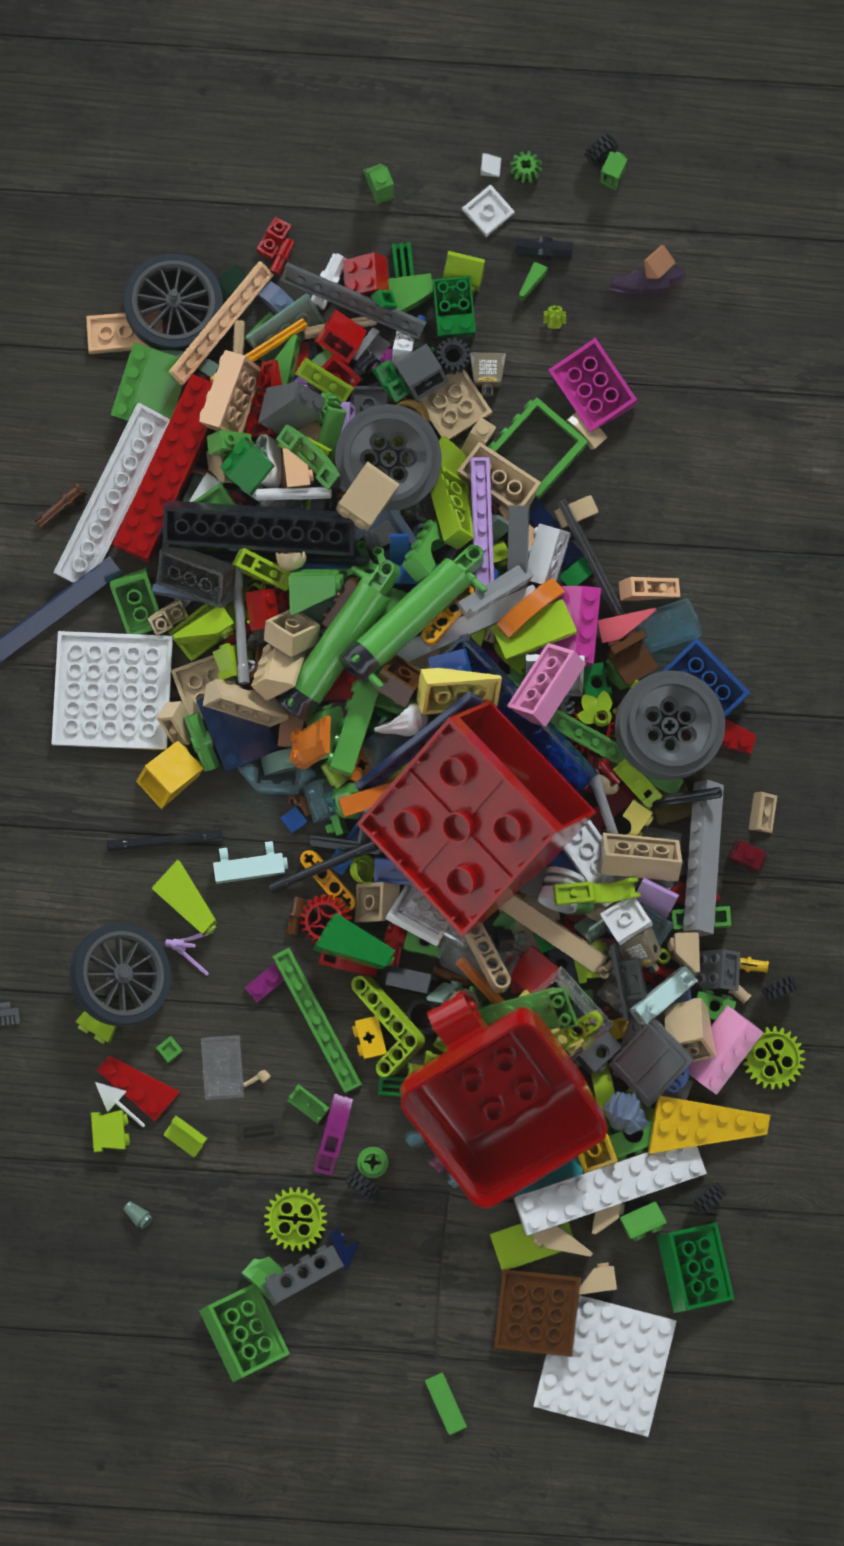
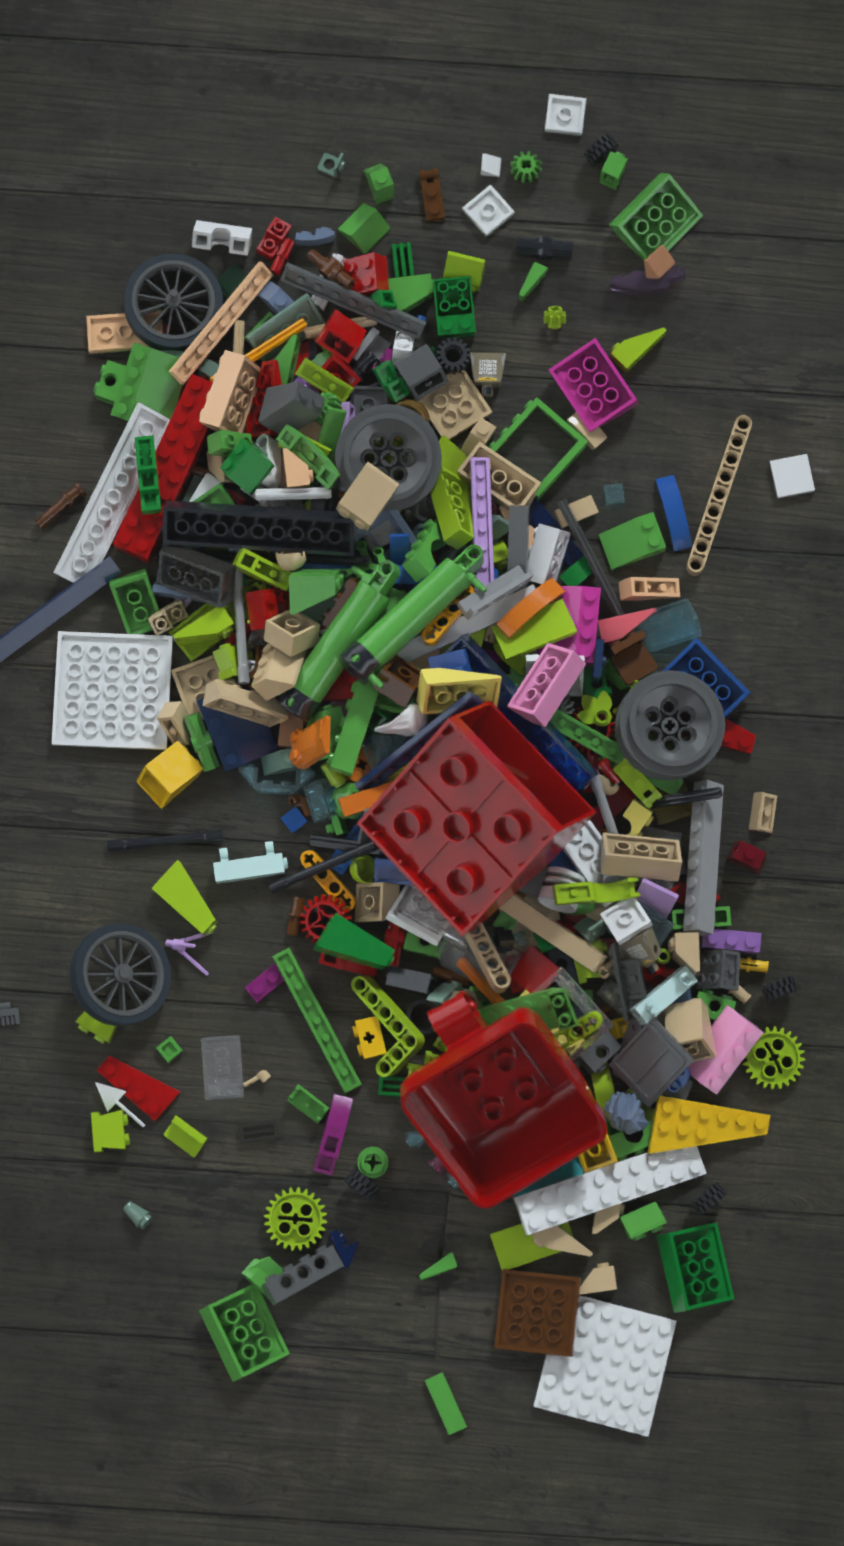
none -> bright green brick [93,360,126,405]
none -> green slope [134,435,162,515]
none -> white arch [192,220,252,256]
none -> sand blue slope [295,227,335,246]
none -> reddish brown pin [307,249,356,289]
none -> sand green bracket [318,153,346,178]
none -> bright green slope [338,203,391,255]
none -> reddish brown plate [419,168,445,222]
none -> bright green slope [419,1252,457,1280]
none -> white tile [545,94,586,136]
none -> dark blue plate [591,639,606,684]
none -> bright green slope [598,512,666,570]
none -> clear light blue tile [604,483,625,505]
none -> bright green slope [609,173,703,261]
none -> lime slope [610,328,667,373]
none -> blue slope [655,475,692,552]
none -> tan beam [686,415,752,576]
none -> medium lavender brick [700,929,761,954]
none -> white tile [769,454,815,499]

